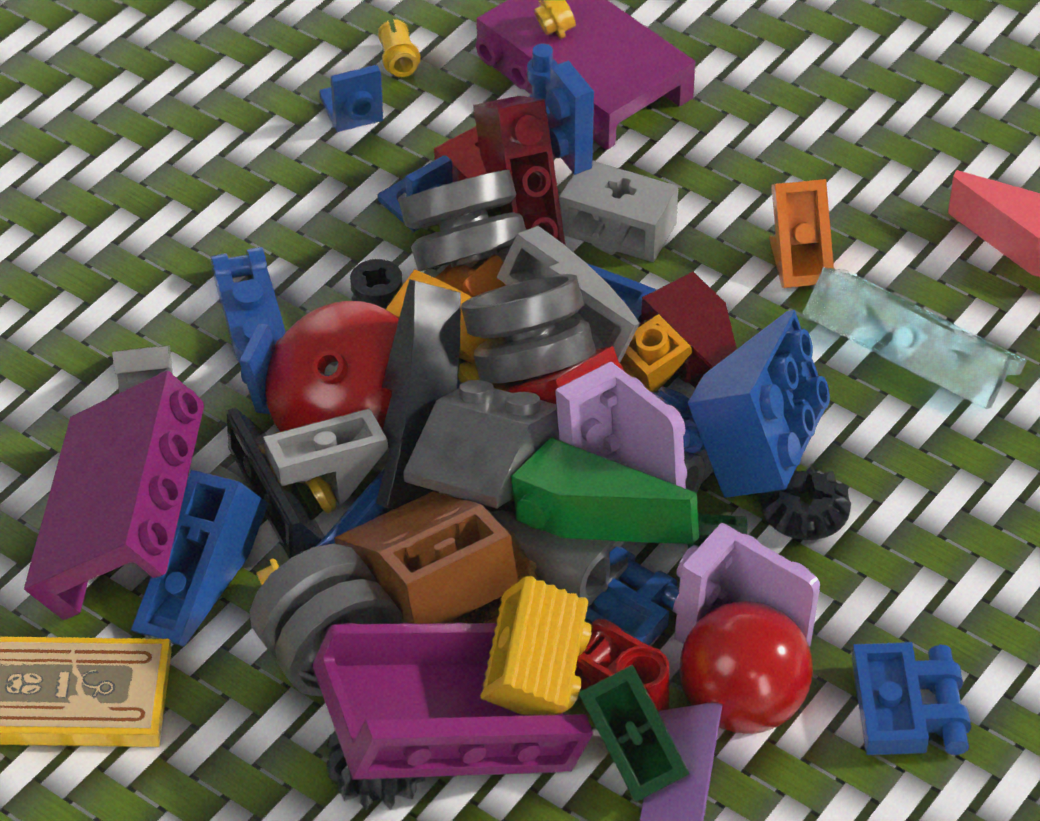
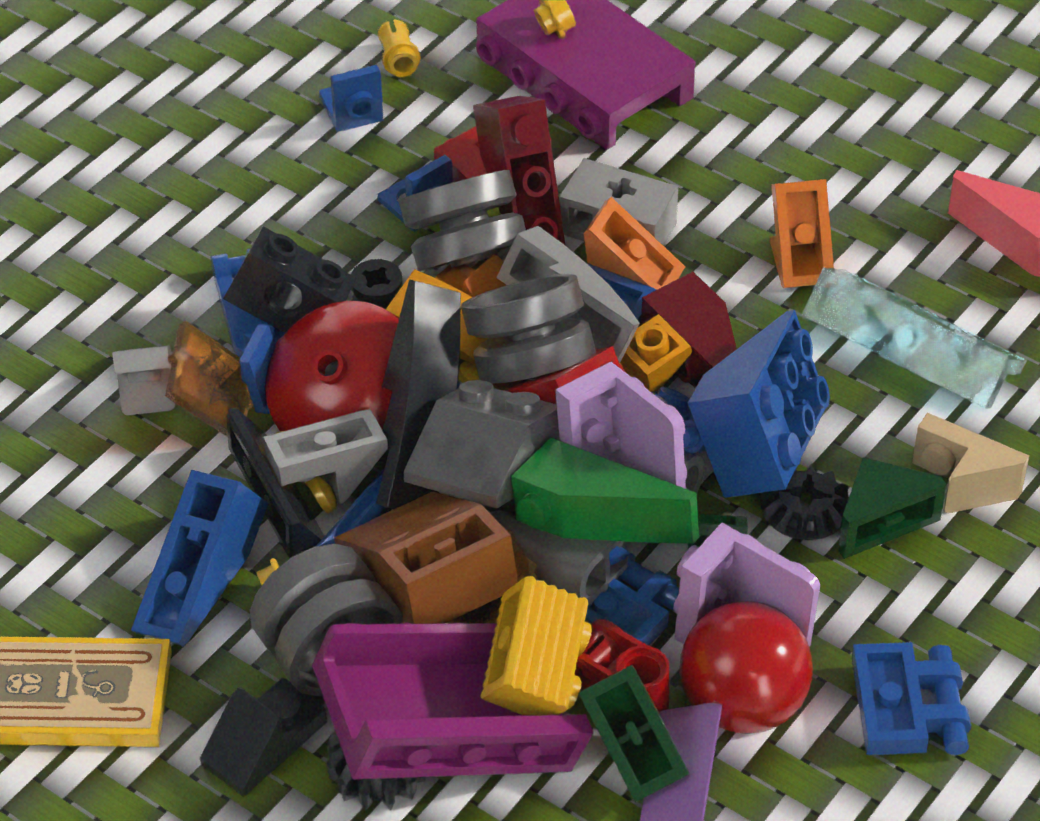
magenta panel [24,370,204,621] -> none
blue plate [527,44,594,175] -> none
none -> clear orange piece [165,321,253,437]
none -> black slope [200,677,327,797]
none -> black brick [223,226,356,333]
none -> orange slope [583,197,685,289]
none -> dark green slope [838,457,947,559]
none -> tan slope [912,413,1029,513]

